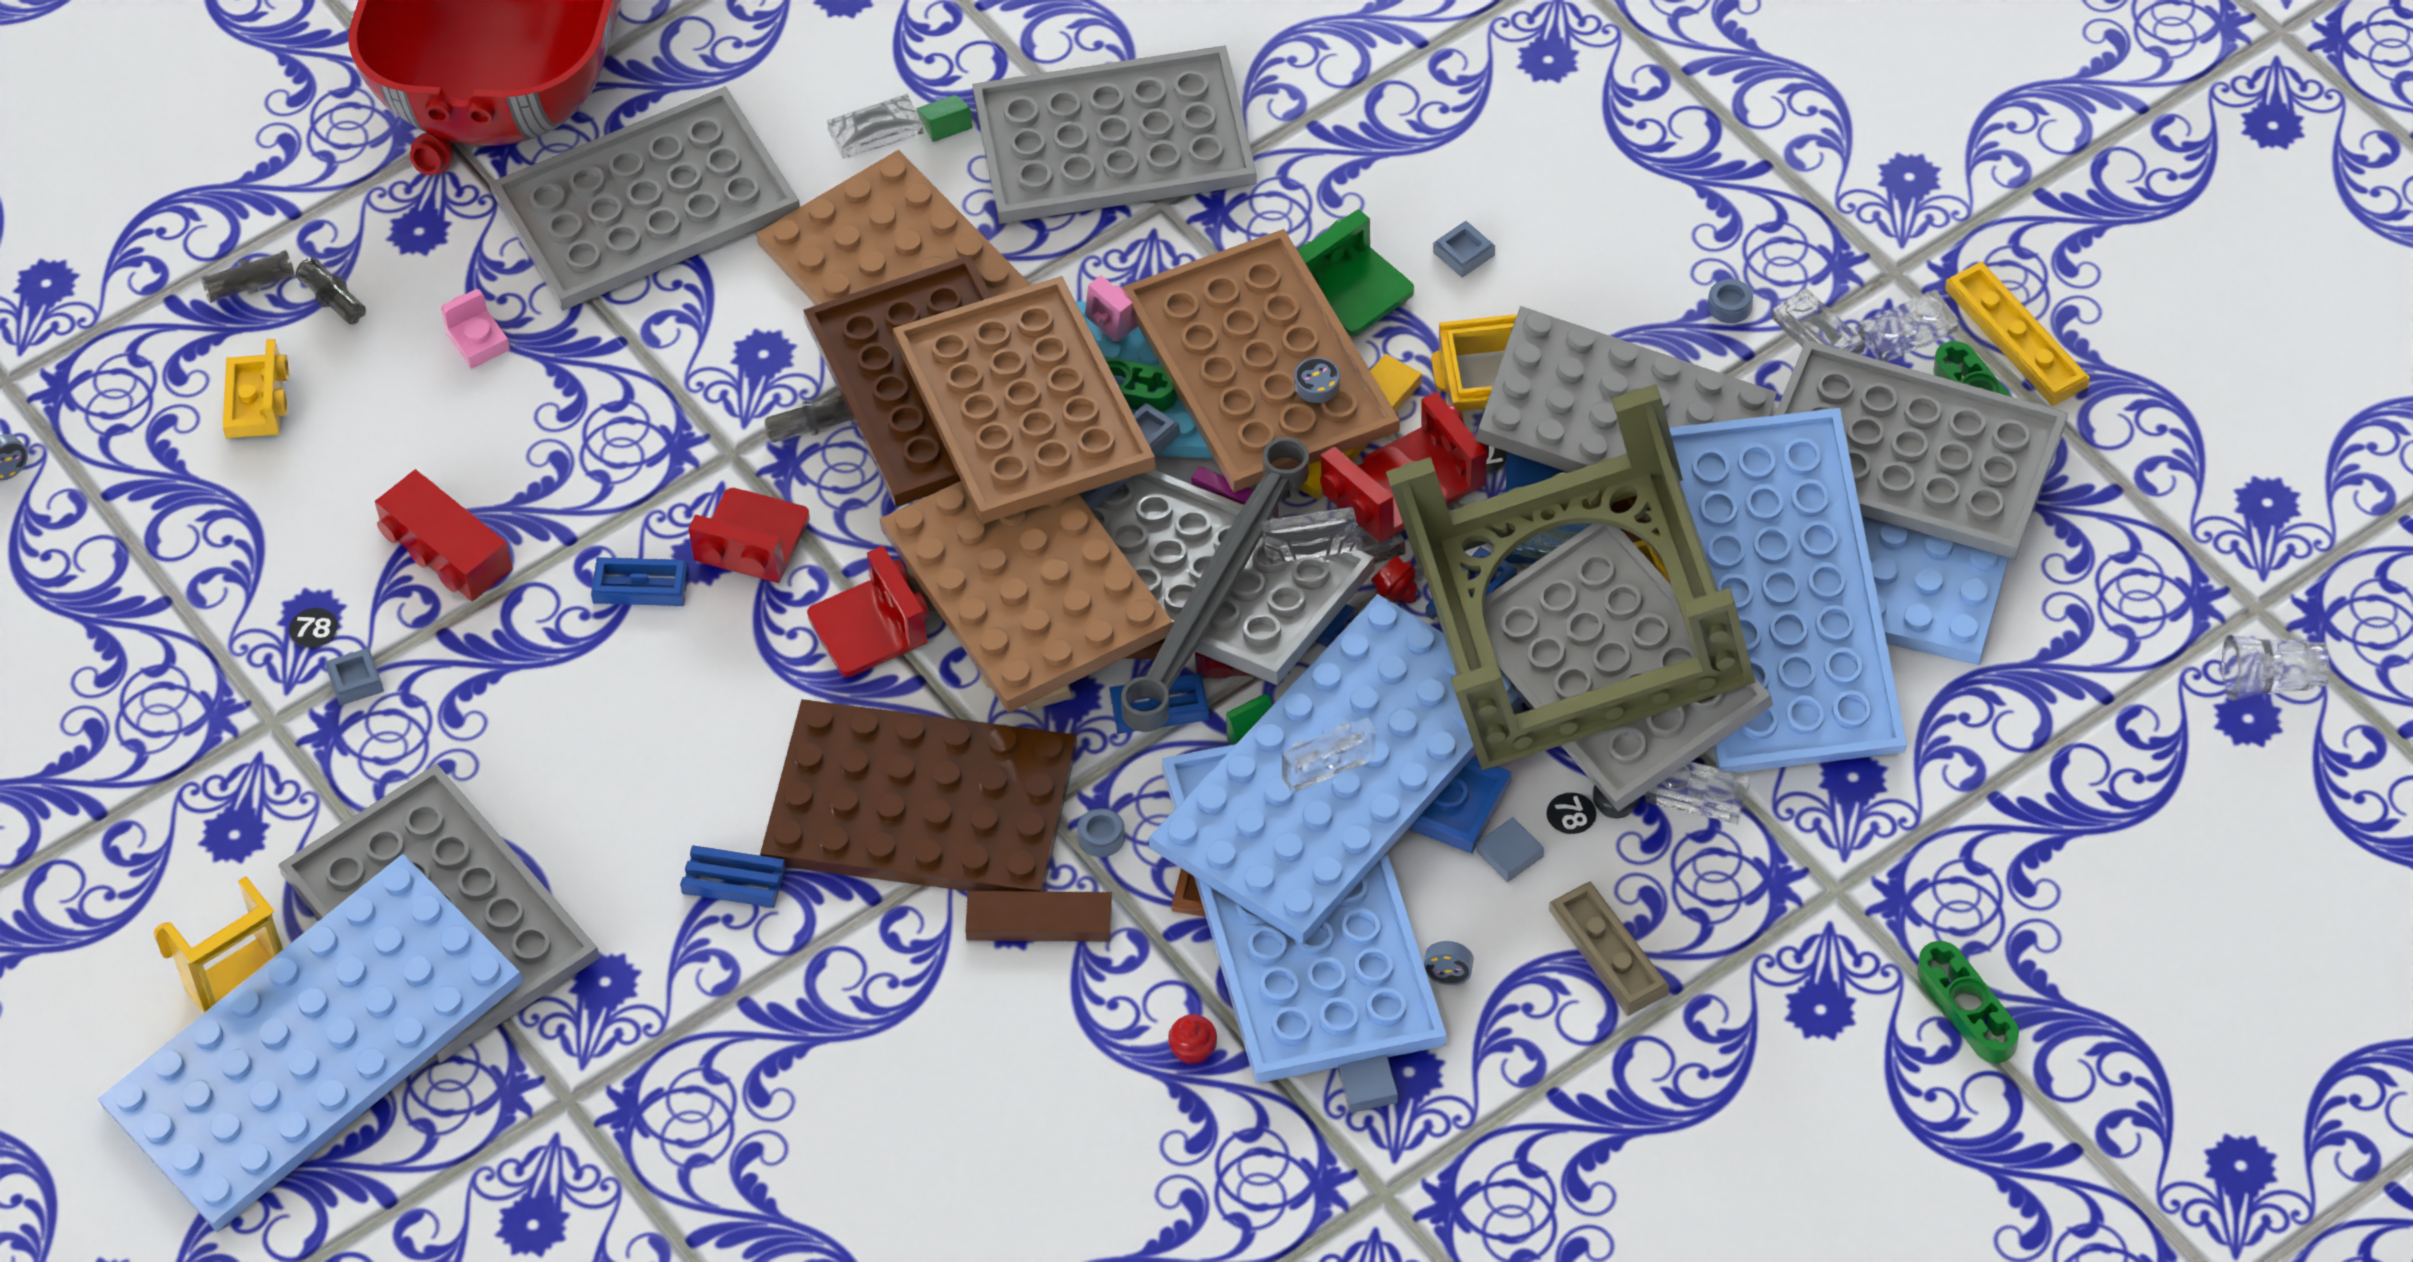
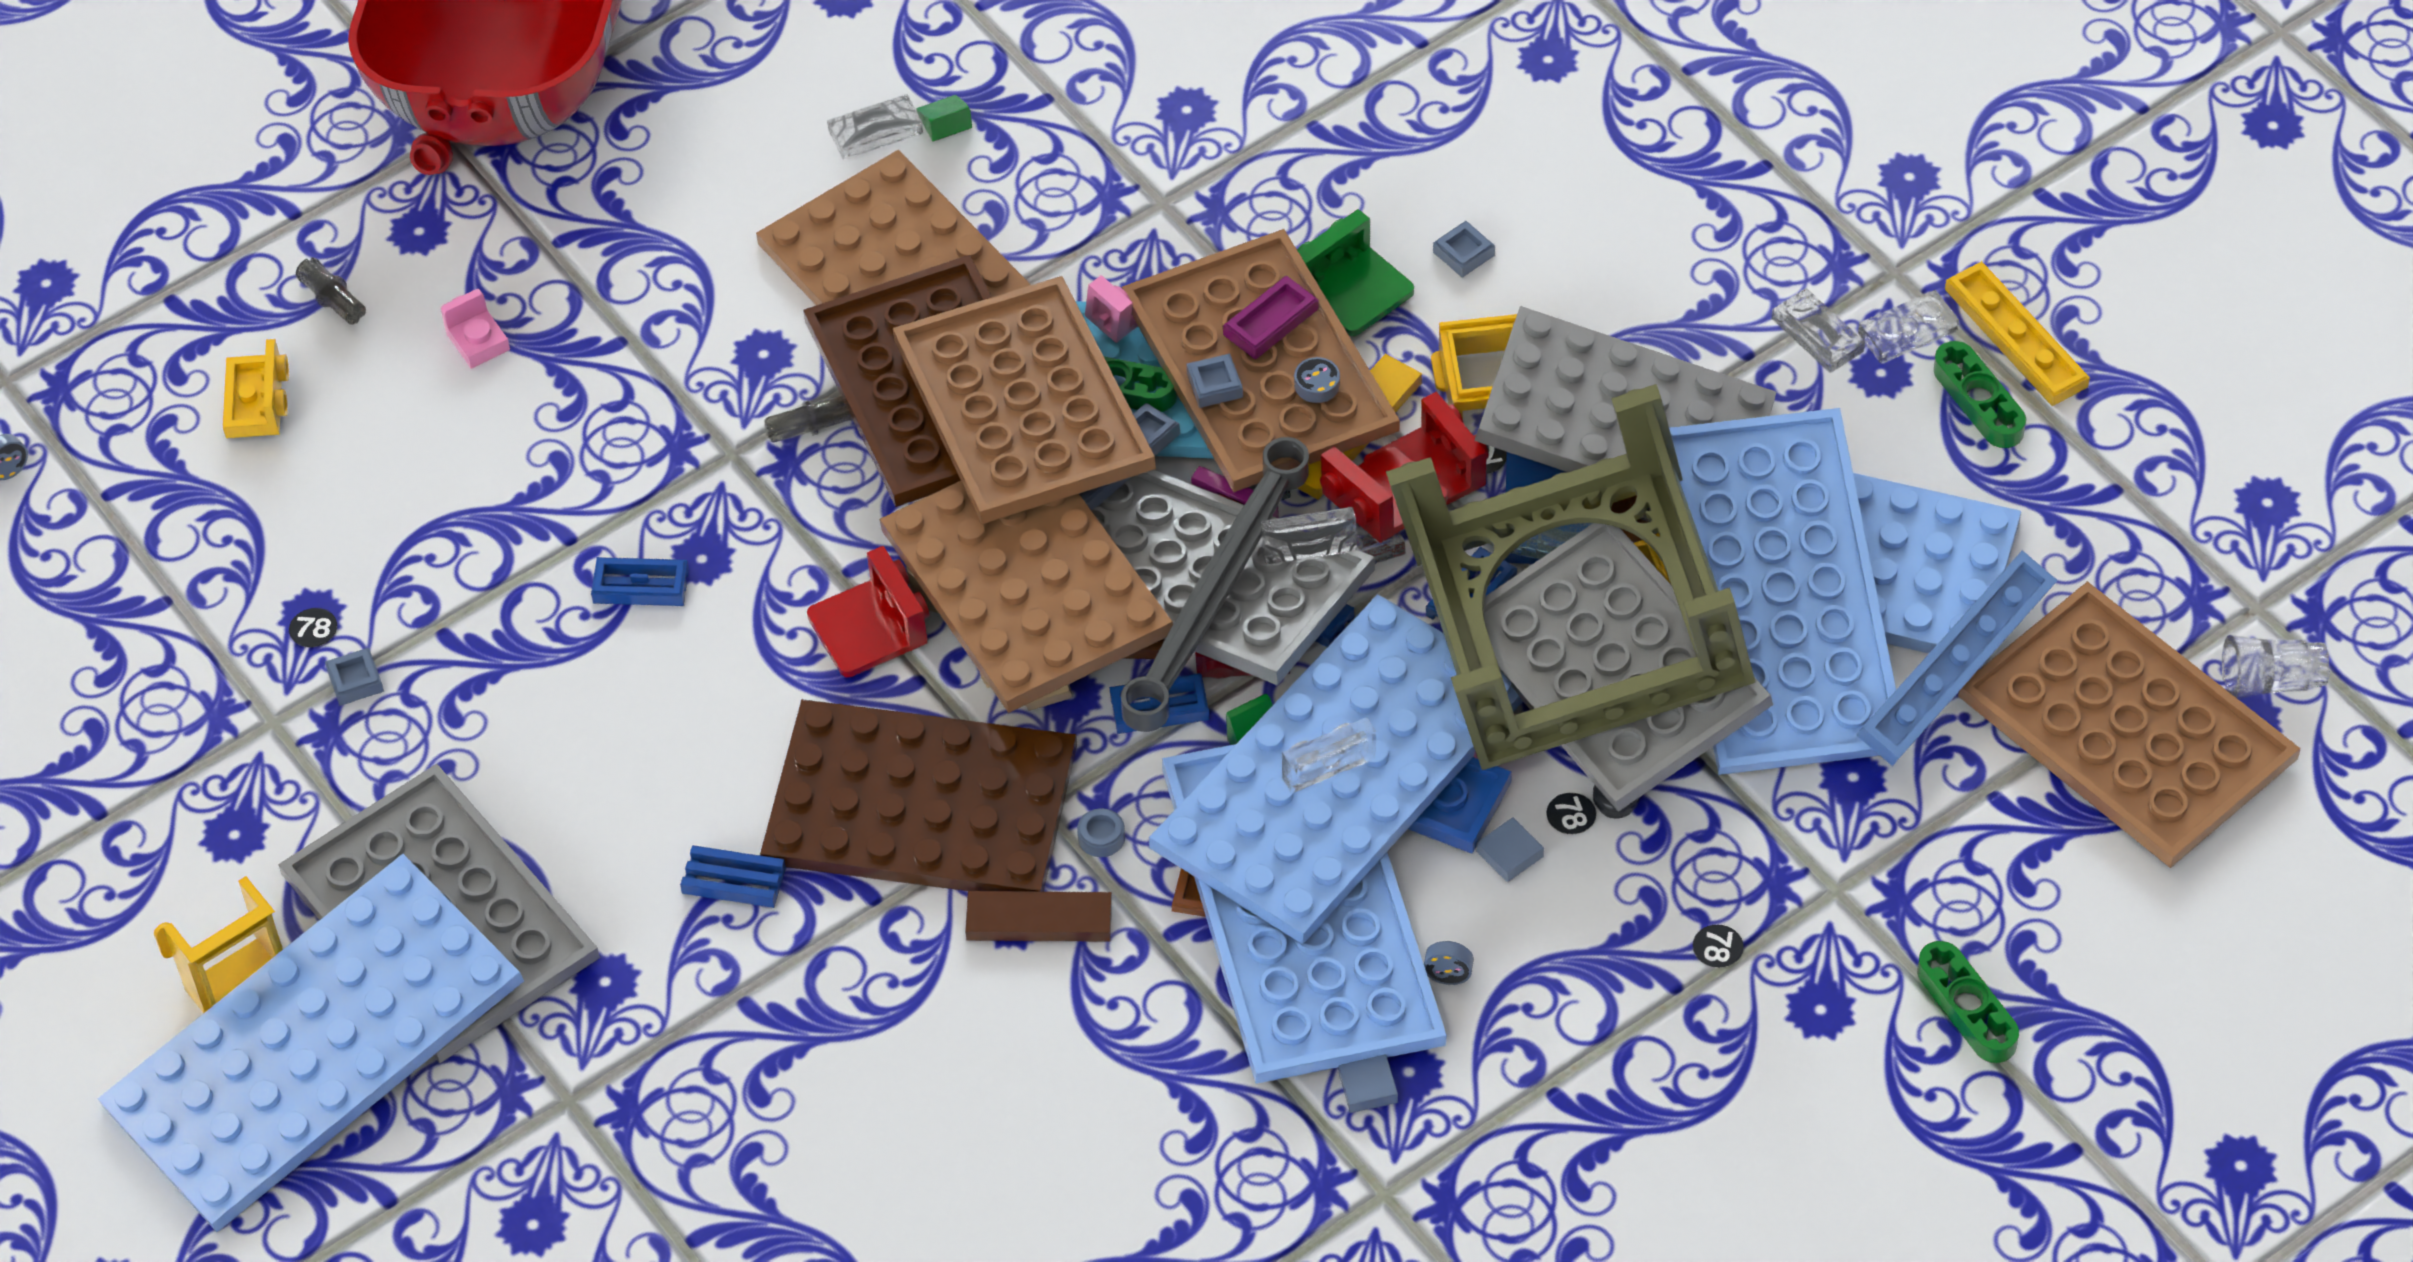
clear smoke pin [201,250,295,303] -> none
red brick [375,469,513,602] -> none
light grey plate [490,86,800,311] -> none
red bracket [688,488,810,583] -> none
light grey plate [972,45,1257,224] -> none
red plate [1168,1014,1217,1064] -> none
red plate [1371,555,1418,603] -> none
dark tan tile [1549,881,1669,1017] -> none
clear plate [1645,762,1750,825] -> none
sand blue tile [1708,279,1753,323] -> none
light grey plate [1775,340,2068,560] -> none
none -> sand blue tile [1186,354,1243,408]
none -> magenta tile [1223,275,1319,360]
none -> black sticker [1693,925,1744,968]
none -> medium blue plate [1857,550,2058,766]
none -> medium nougat plate [1958,581,2301,868]

